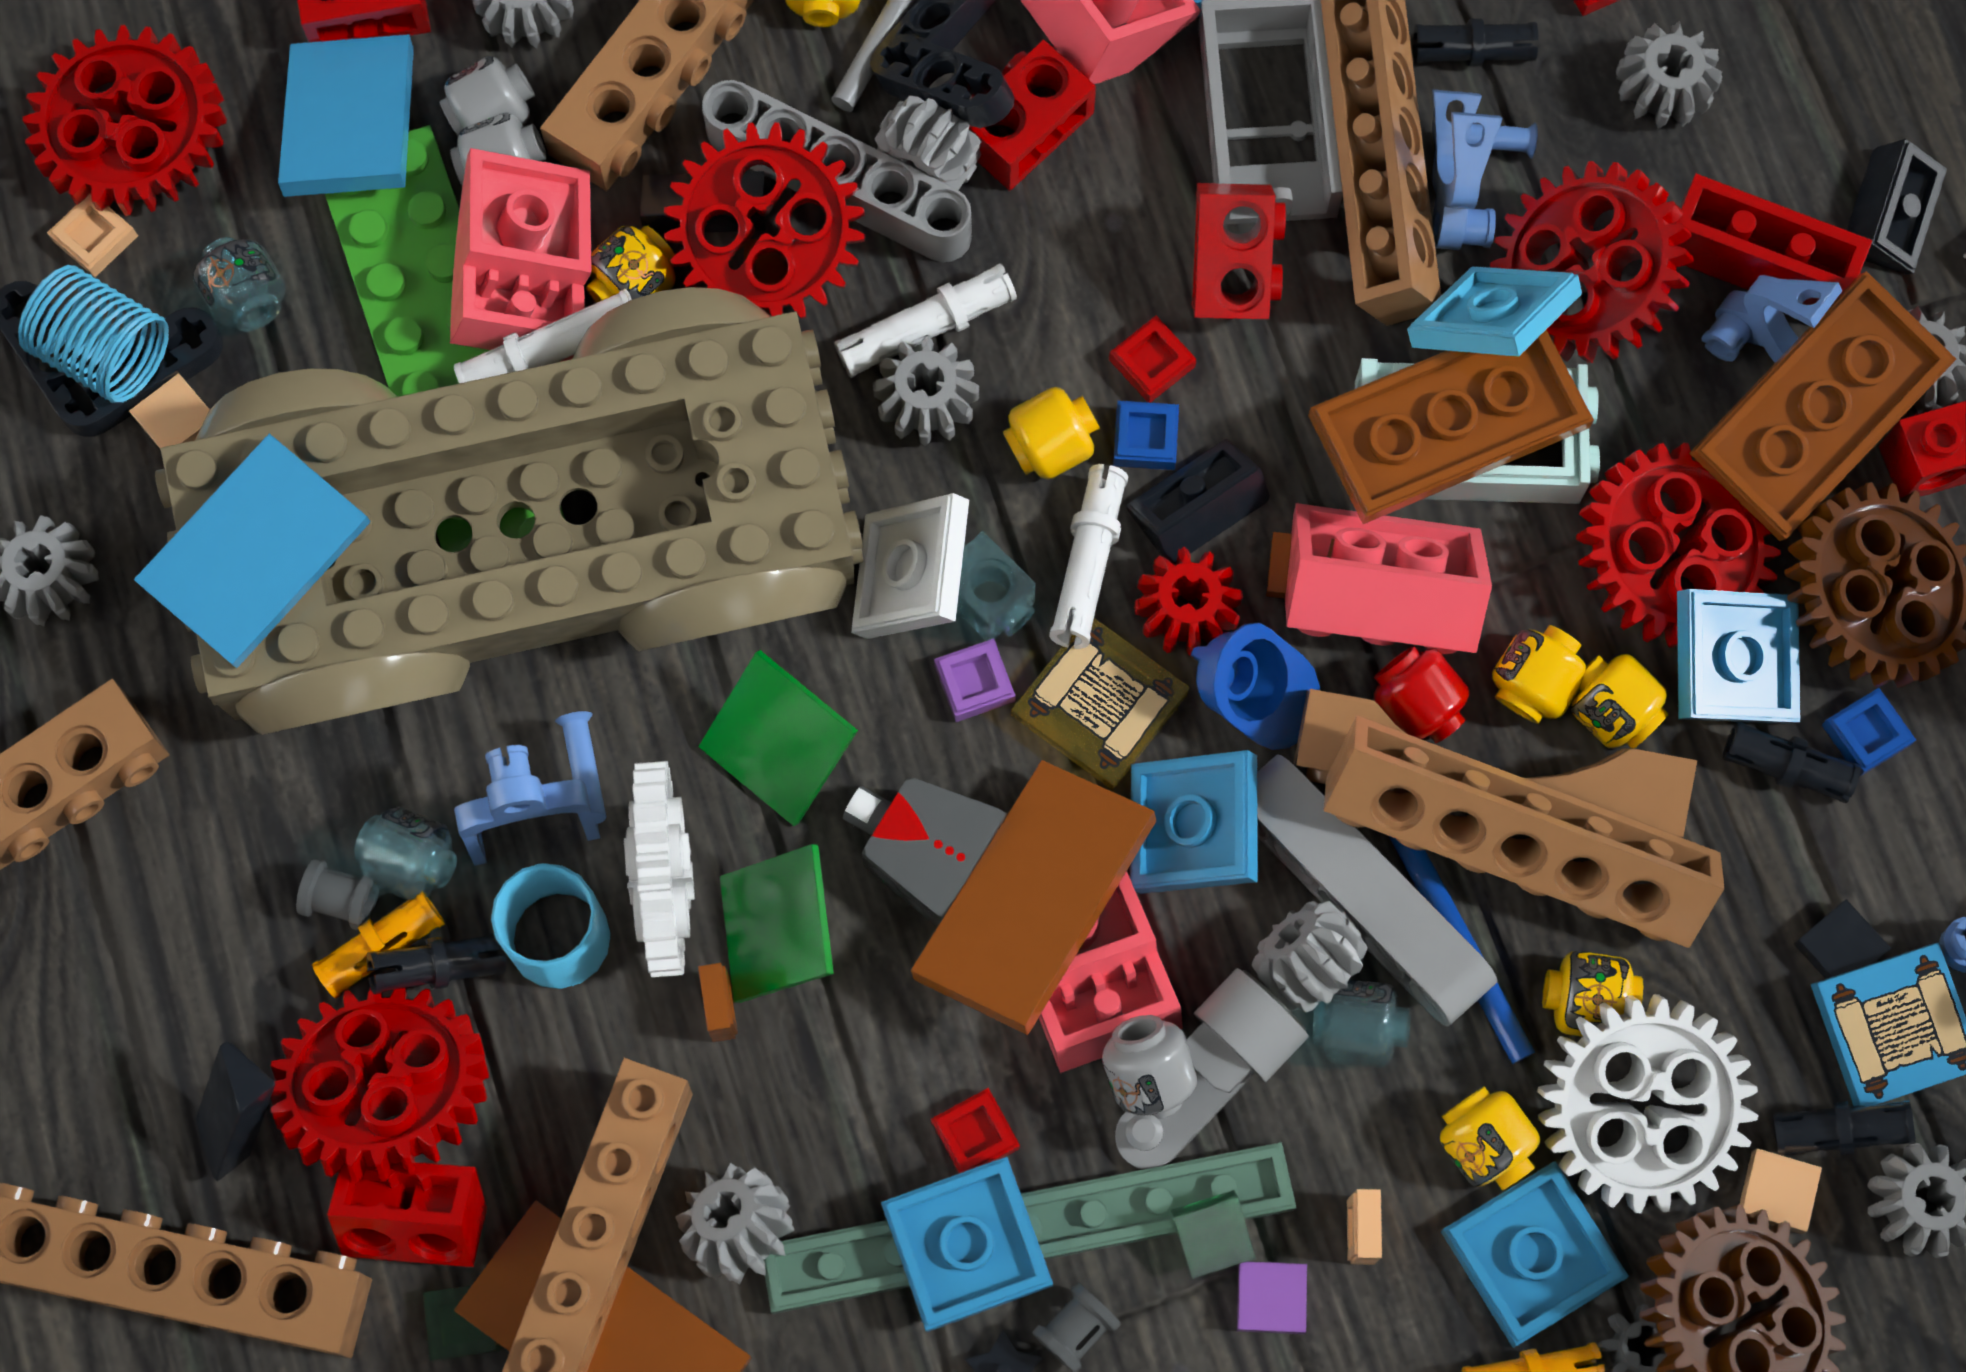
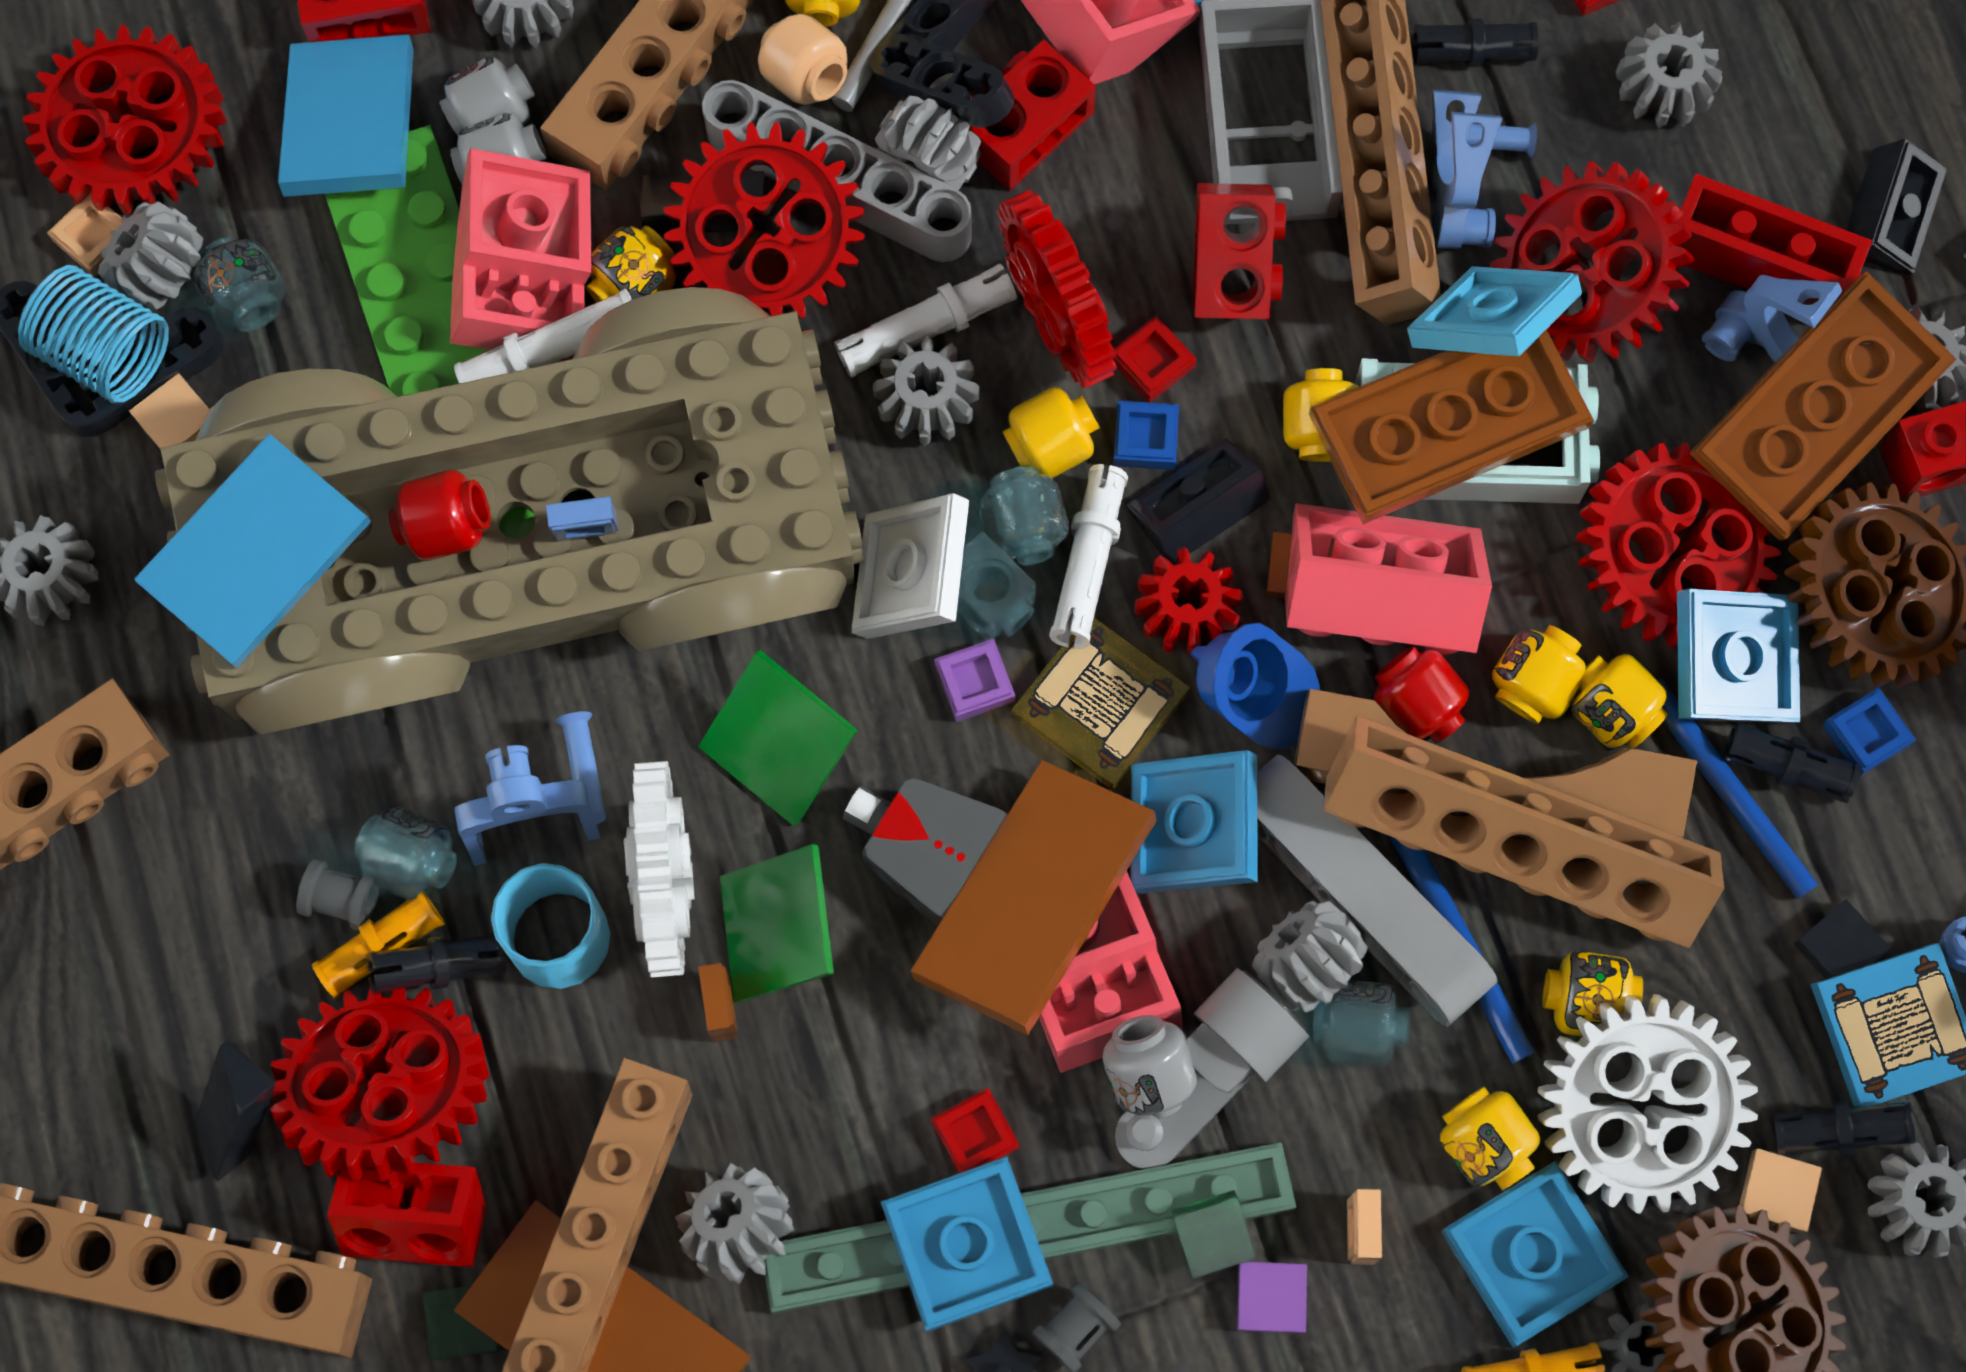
none -> light grey gear [98,201,203,309]
none -> red head [388,470,491,561]
none -> medium blue tile [546,496,618,541]
none -> light nougat head [758,14,848,105]
none -> clear light blue head [980,467,1069,565]
none -> red gear [997,189,1117,388]
none -> yellow head [1283,368,1360,462]
none -> blue bar [1658,678,1819,900]

